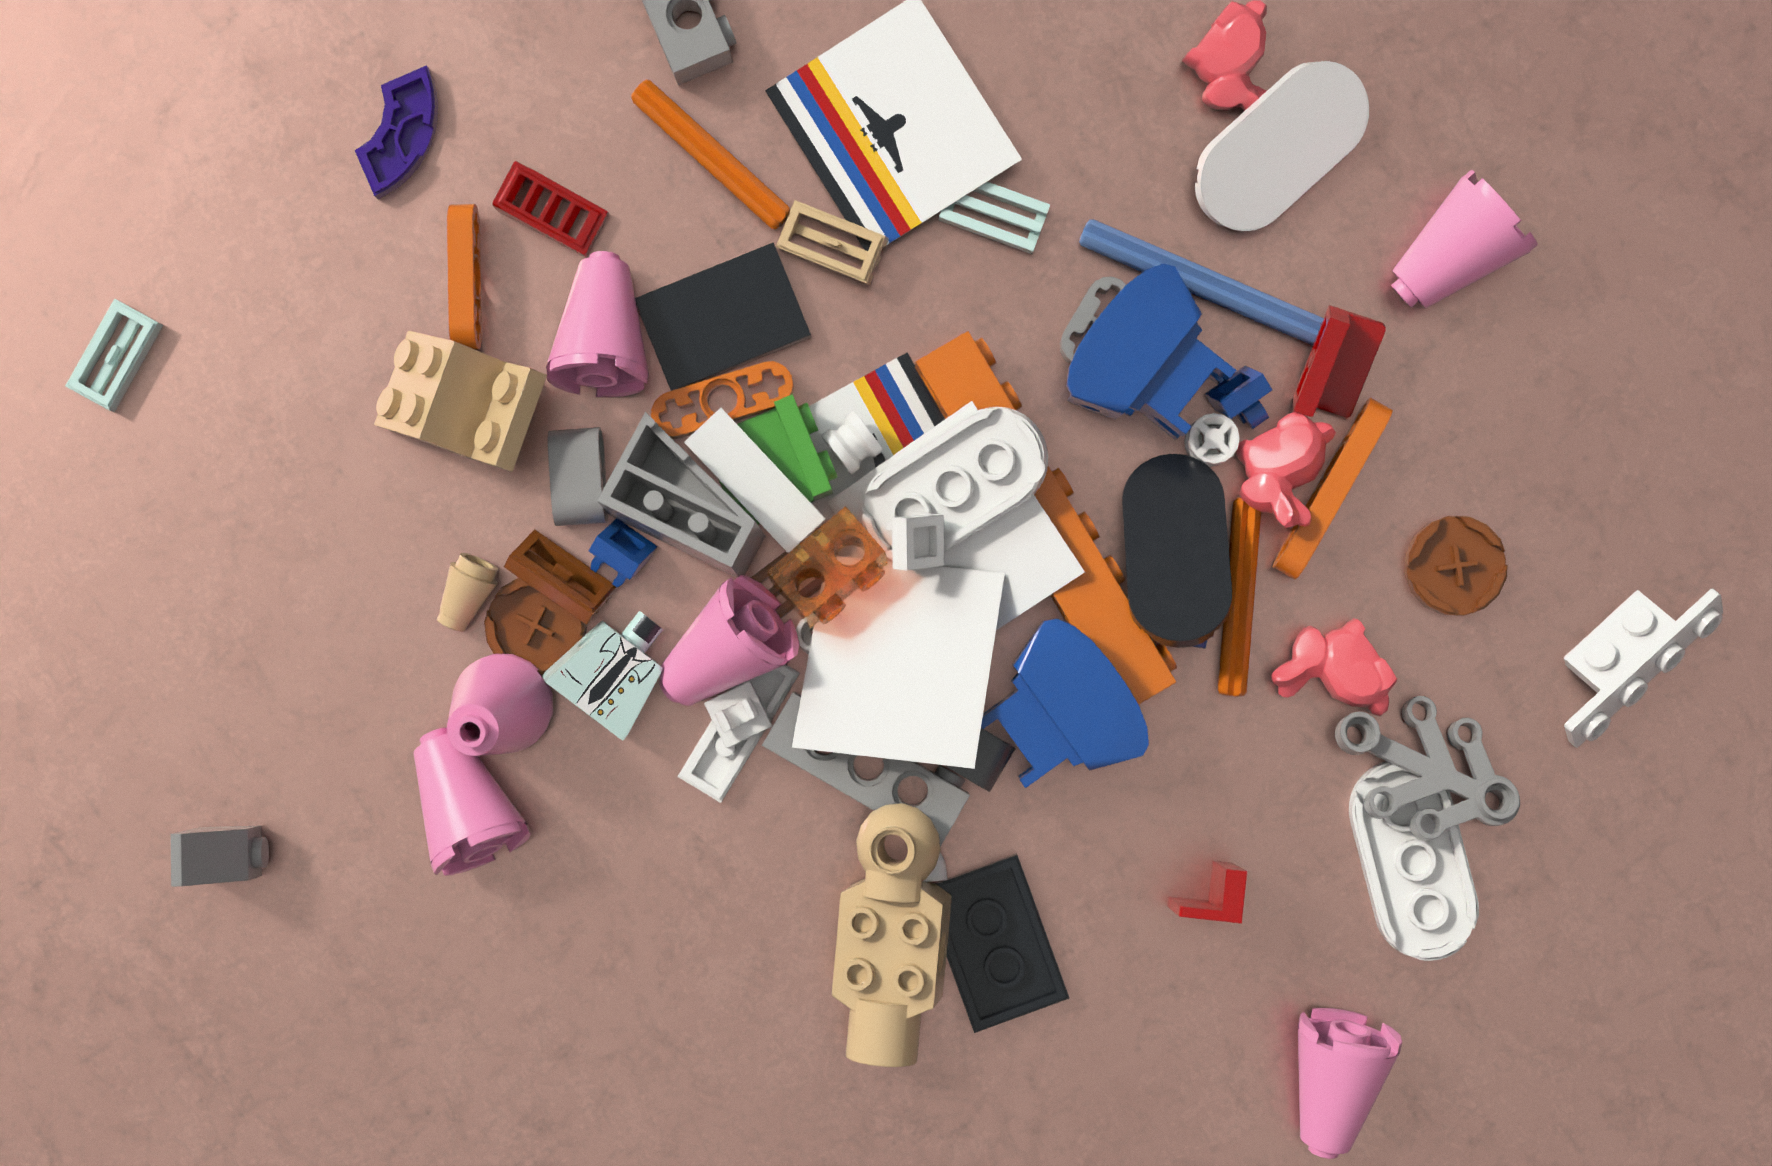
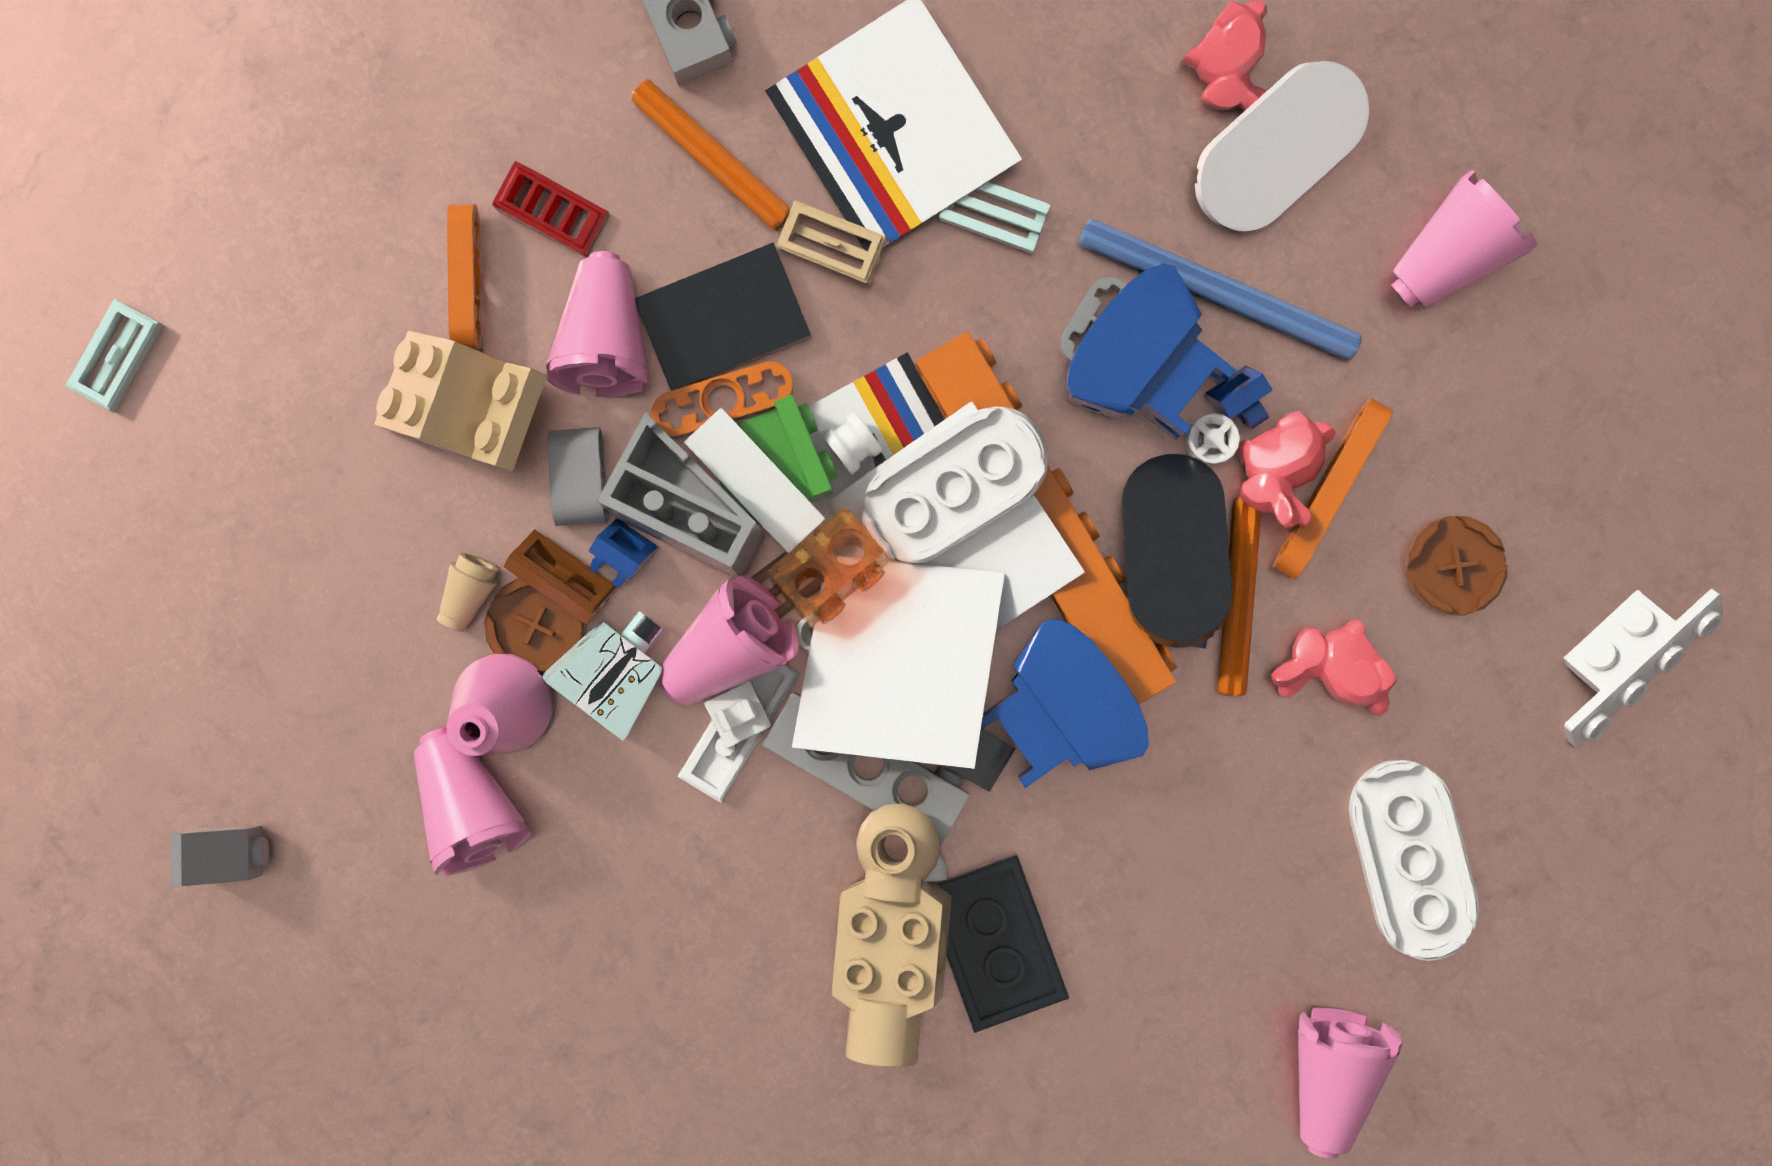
dark purple tile [355,65,438,200] -> none
white tile [886,513,944,570] -> none
red panel [1167,860,1247,924] -> none
red panel [1293,305,1386,418] -> none
light grey plant [1335,696,1520,841] -> none

